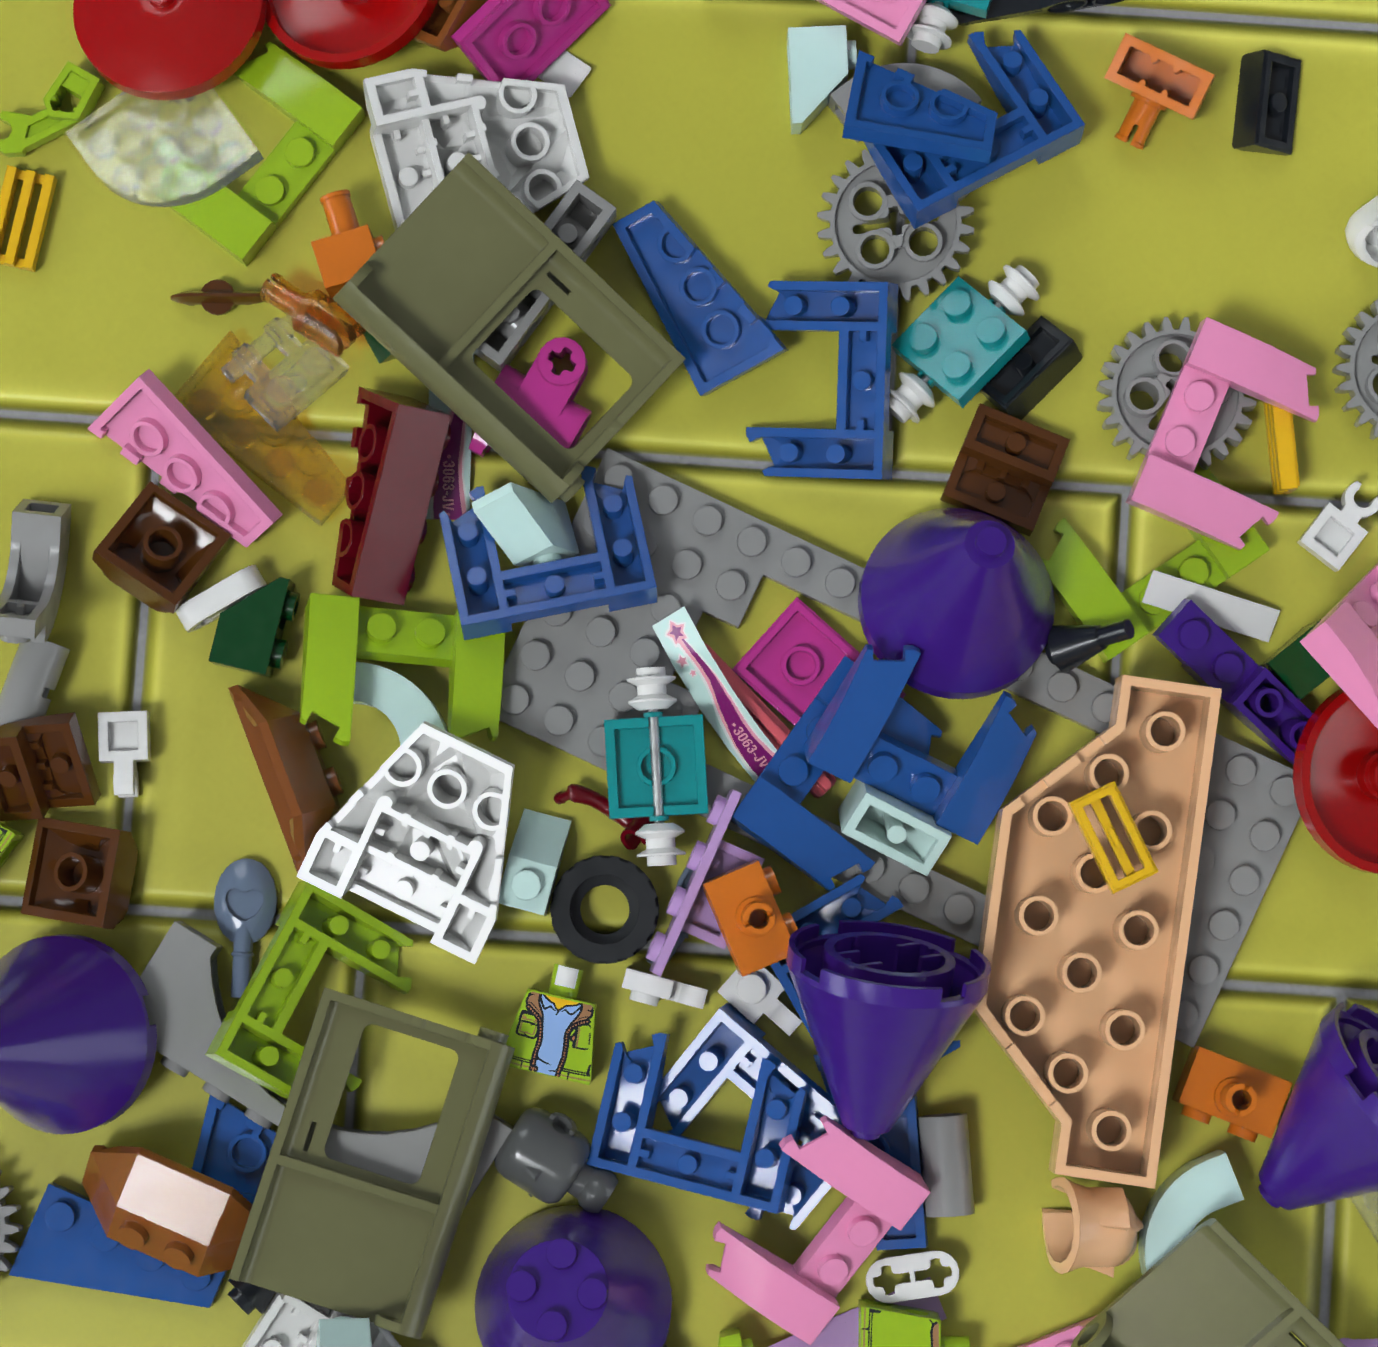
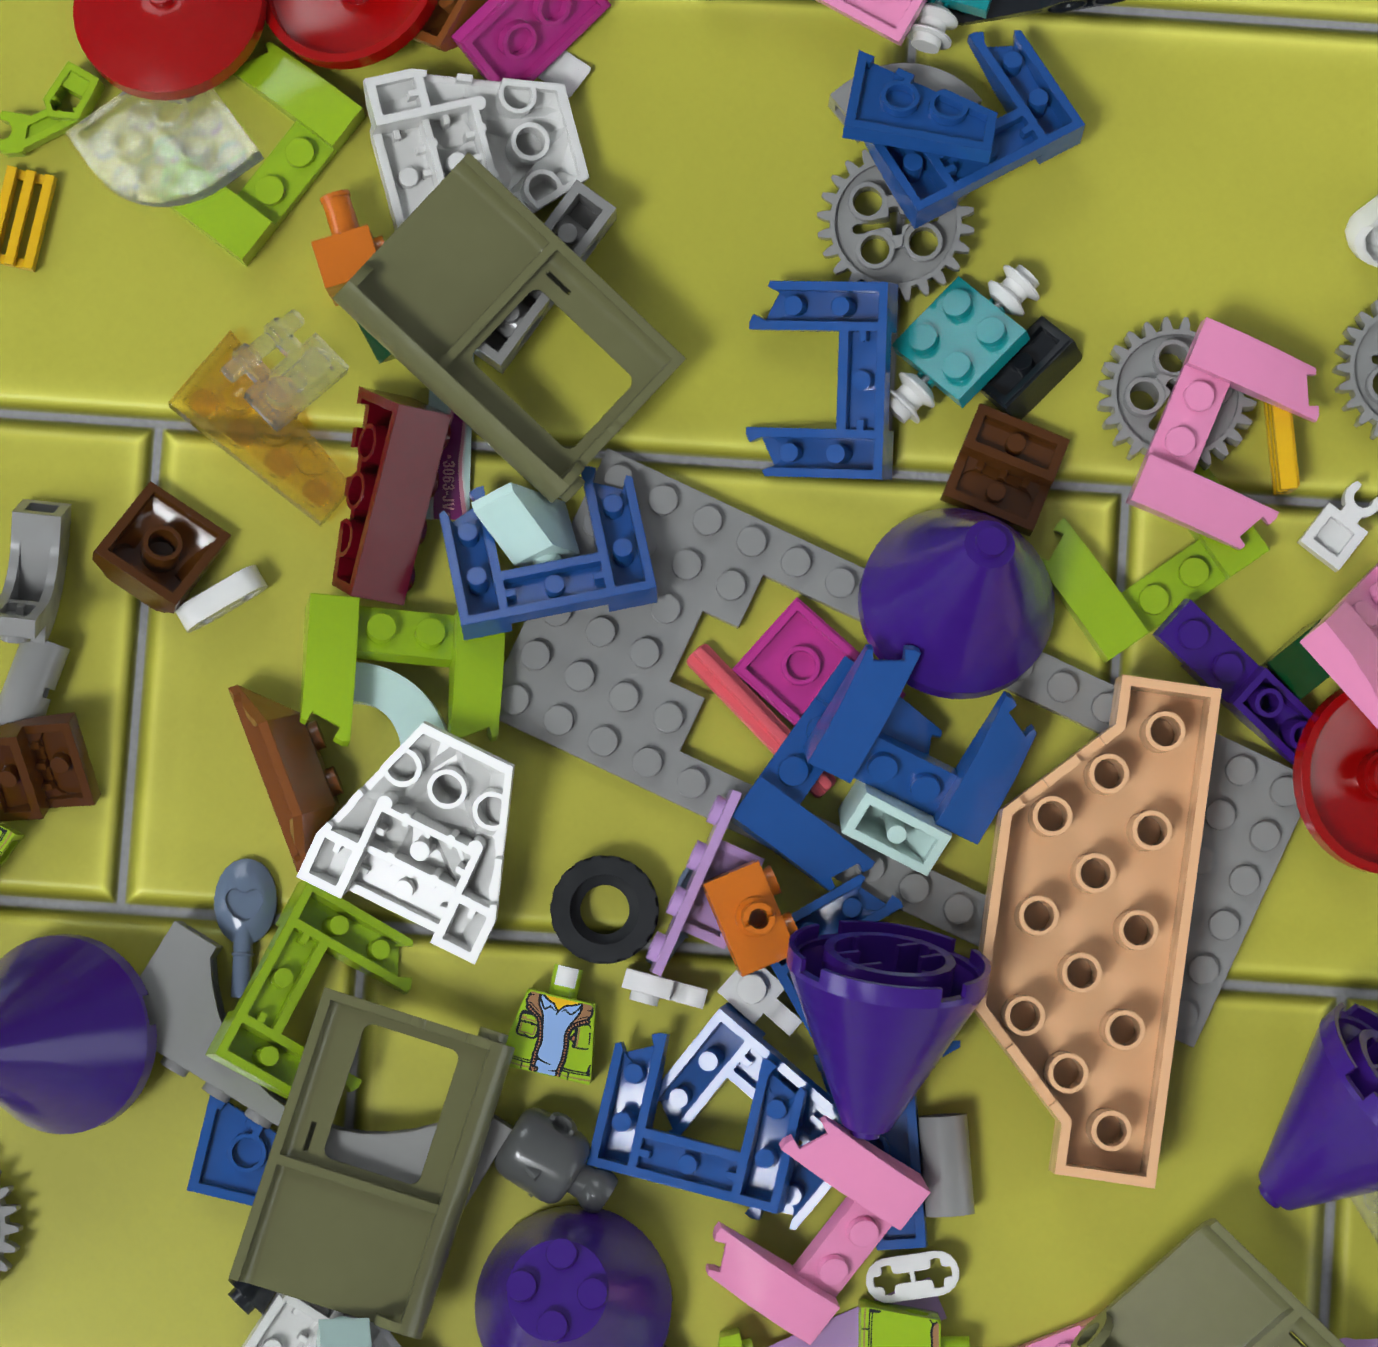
blue wing [9,1182,228,1308] -> none
reddish brown slope [21,817,138,930] -> none
dark orange wedge [82,1145,253,1277] -> none
bright pink wing [87,369,283,548] -> none
white plate [98,710,151,798] -> none
reddish brown piece [171,279,263,316] -> none
dark green slope [208,577,300,678] -> none
clear orange arm [260,273,366,358] -> none
dark pink piece [469,337,592,484] -> none
light aqua slope [499,808,572,916] -> none
dark red piece [554,784,655,850] -> none
teal plate [604,667,709,867] -> none
blue wing [612,200,788,396] -> none
sticker [652,606,777,782] -> none
light aqua slope [787,25,857,134] -> none
light nougat helmet [1042,1177,1144,1278] -> none
black cone [1045,619,1135,672] -> none
yellow tile [1067,781,1159,894] -> none
orange brick [1104,33,1216,150] -> none
light aqua arch [1138,1149,1244,1275] -> none
white sticker [1142,570,1280,643] -> none
orange brick [1172,1045,1292,1143] -> none
black slope [1232,50,1301,156] -> none

